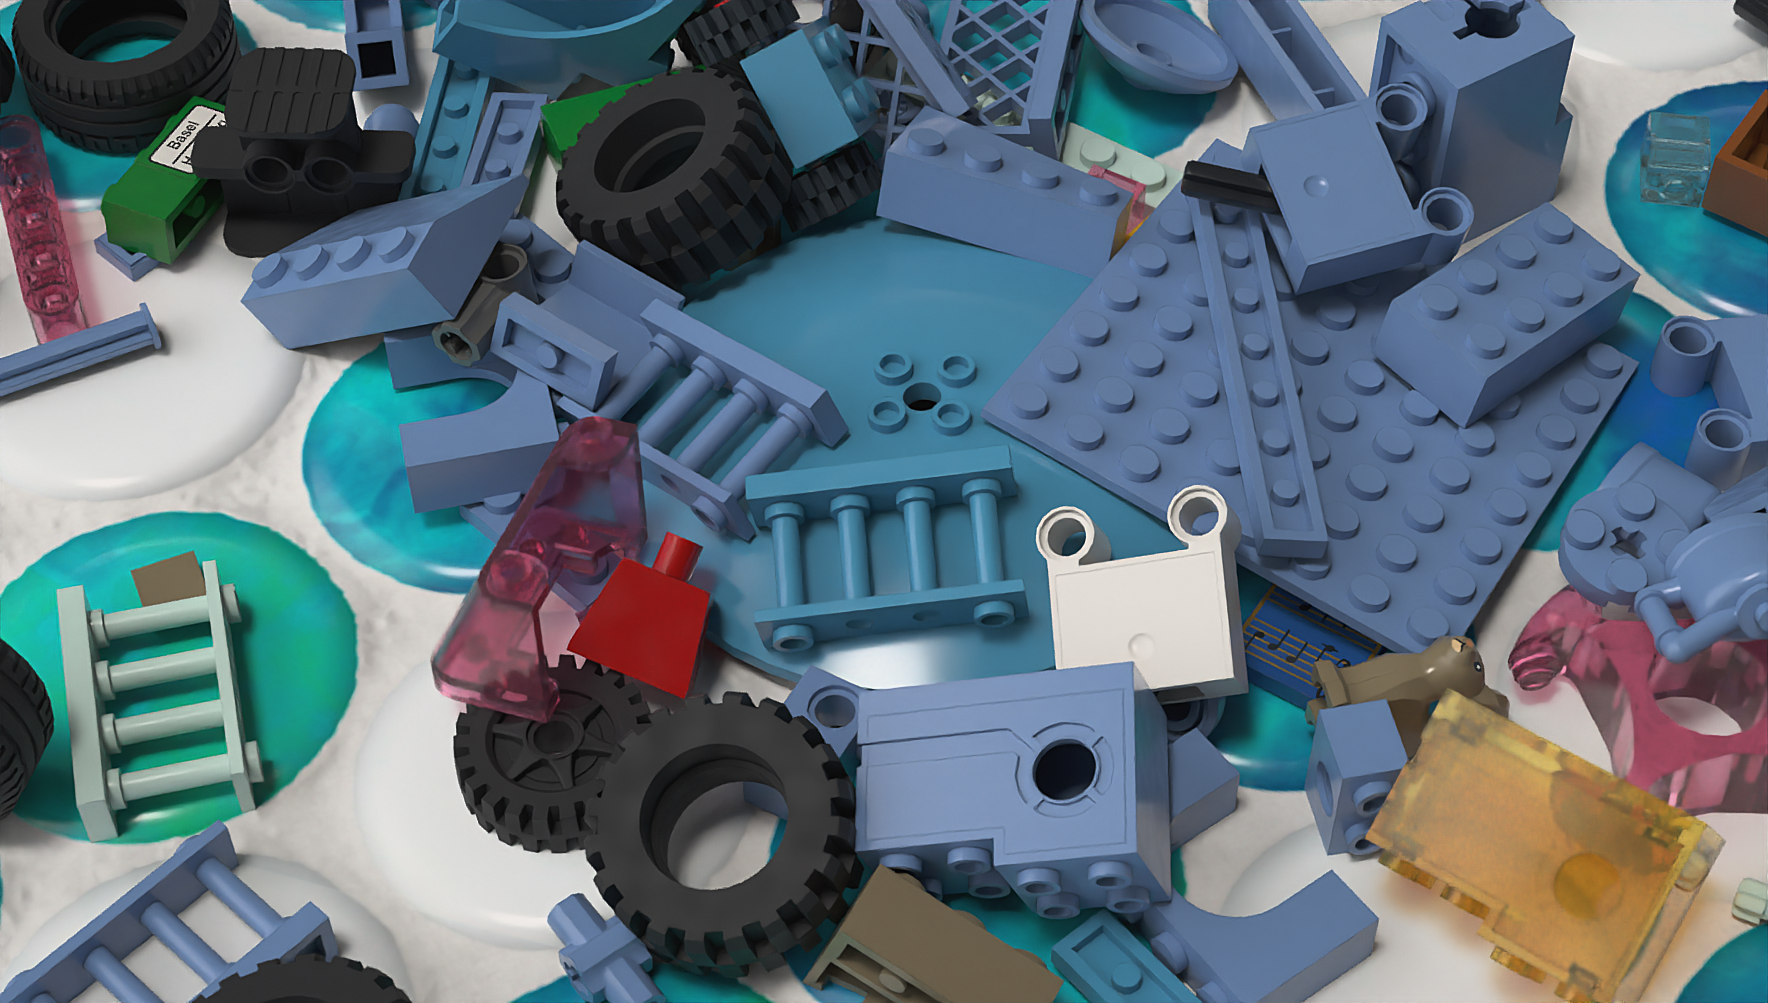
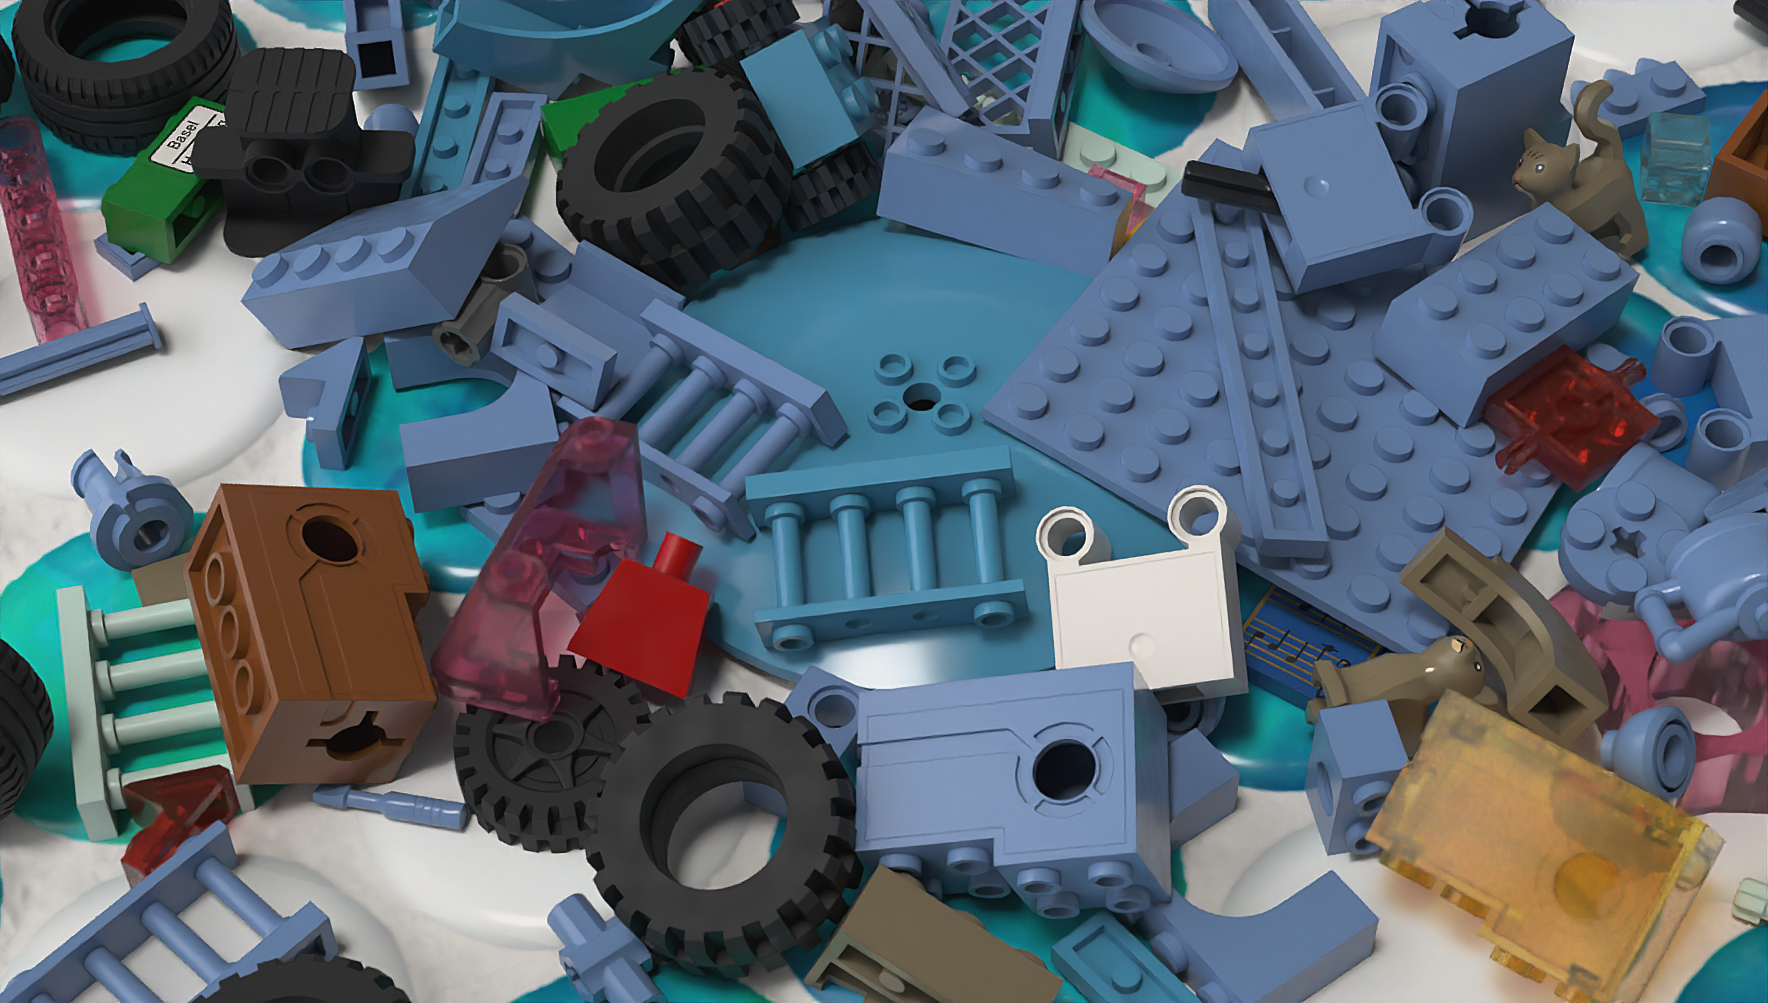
none -> medium blue piece [70,448,194,572]
none -> clear red slope [120,764,241,889]
none -> dark orange piece [182,483,438,785]
none -> medium blue slope [278,336,373,471]
none -> medium blue piece [313,783,468,830]
none -> dark tan arch [1400,525,1609,754]
none -> clear red plate [1481,344,1662,493]
none -> dark tan animal [1511,79,1650,257]
none -> medium blue plate [1570,58,1707,141]
none -> medium blue brick [1600,706,1696,806]
none -> medium blue plate [1627,393,1688,452]
none -> medium blue head [1681,197,1763,285]

